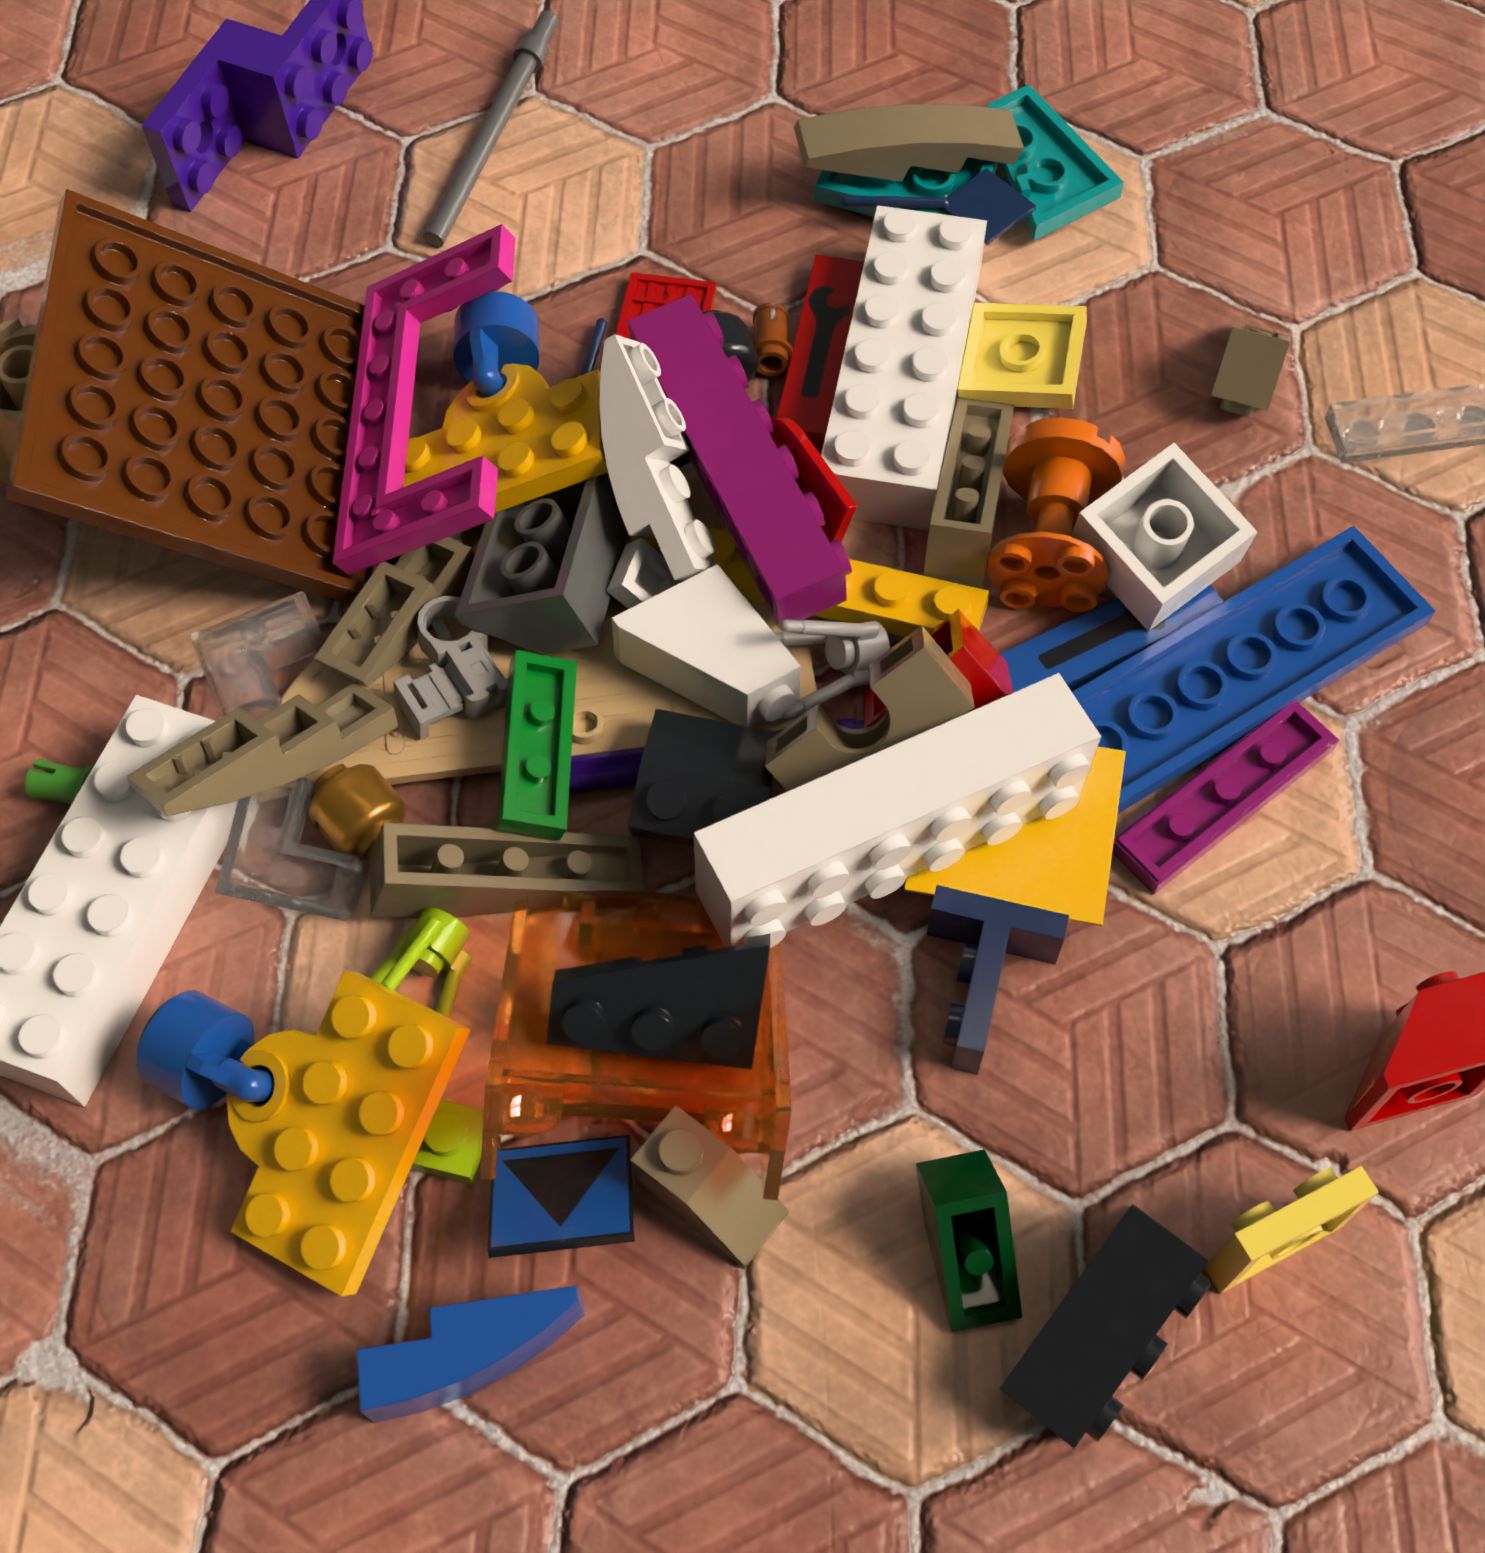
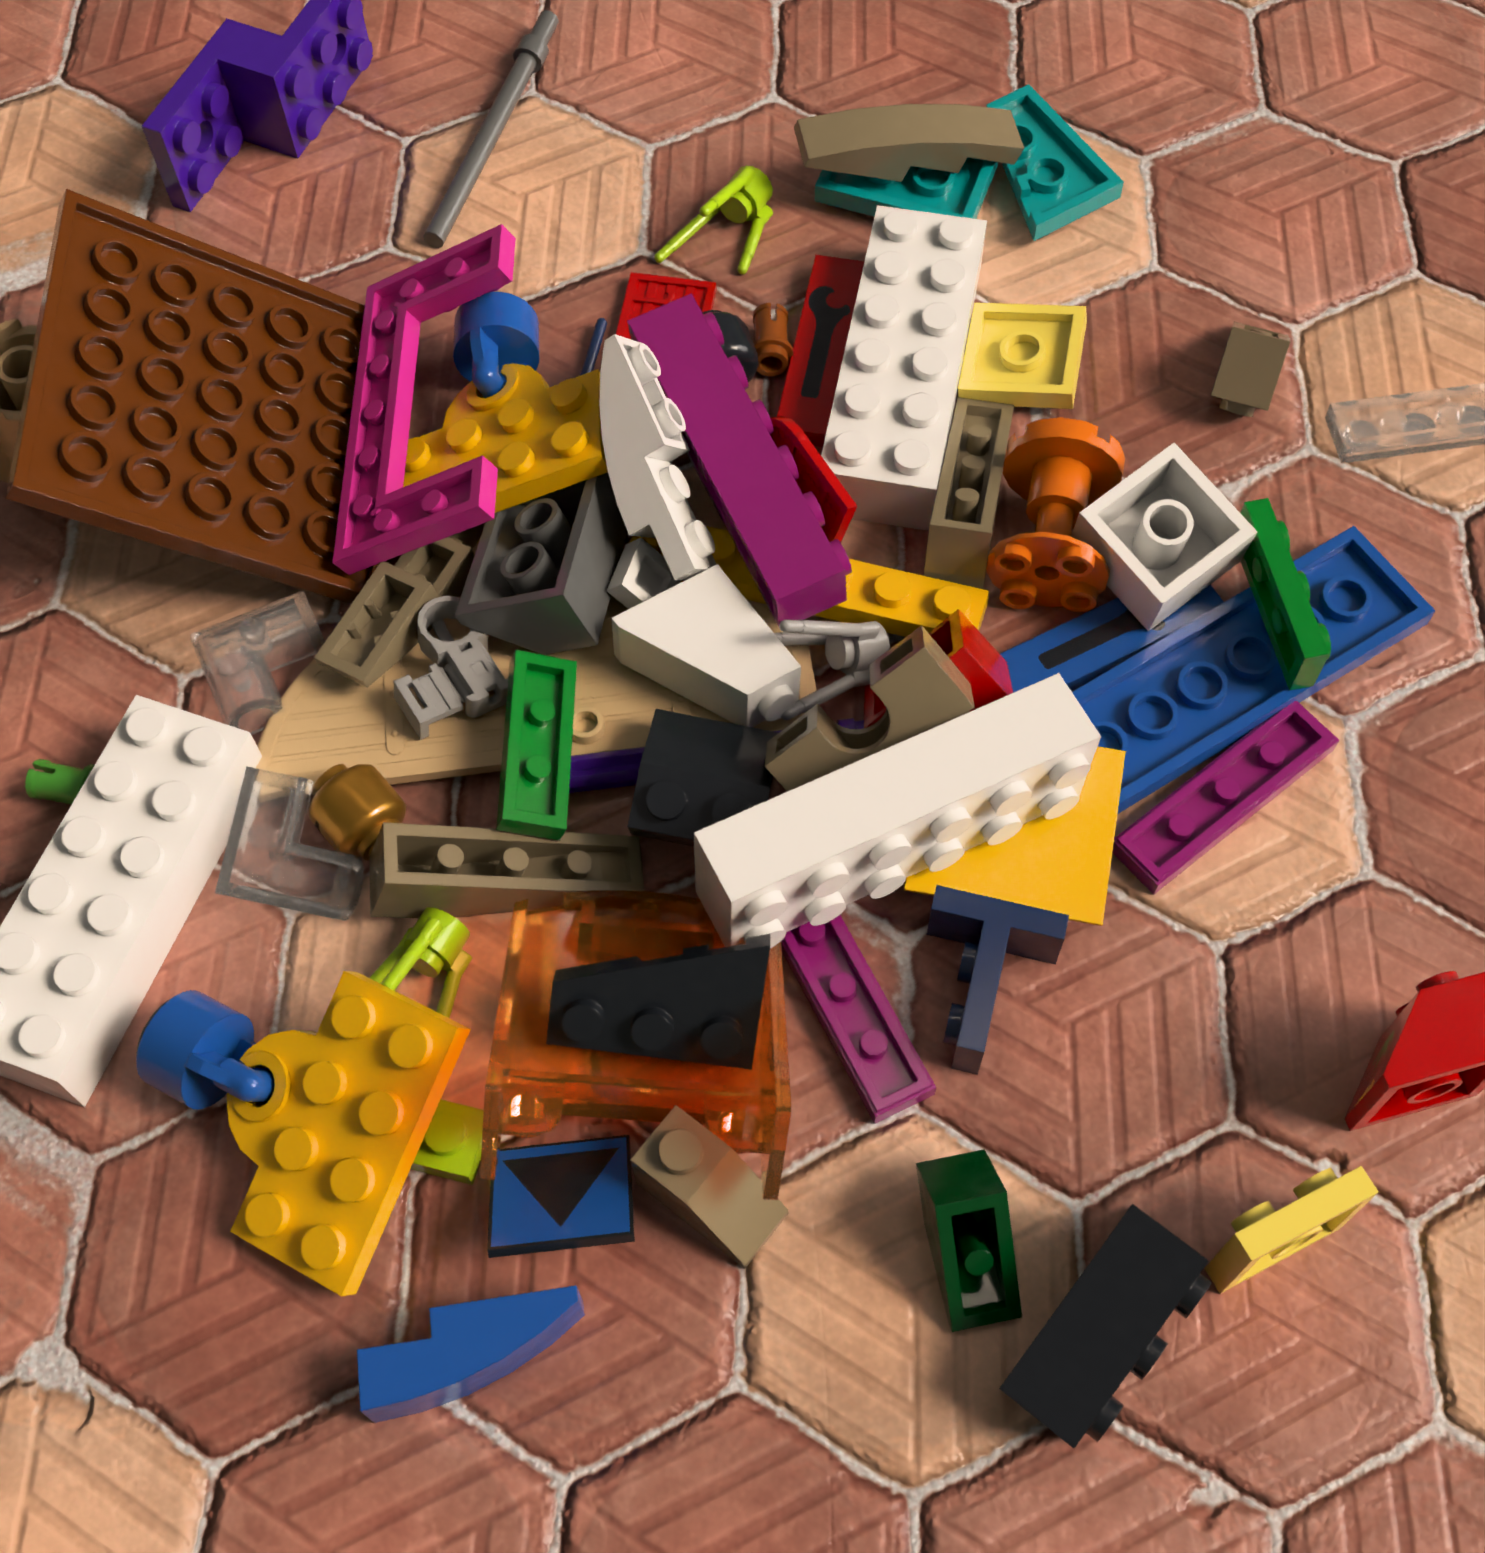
dark tan slope [126,681,399,816] -> none
dark blue piece [840,168,1036,245] -> none
none -> lime plant [654,165,773,275]
none -> magenta tile [778,915,937,1124]
none -> green plate [1241,498,1331,691]

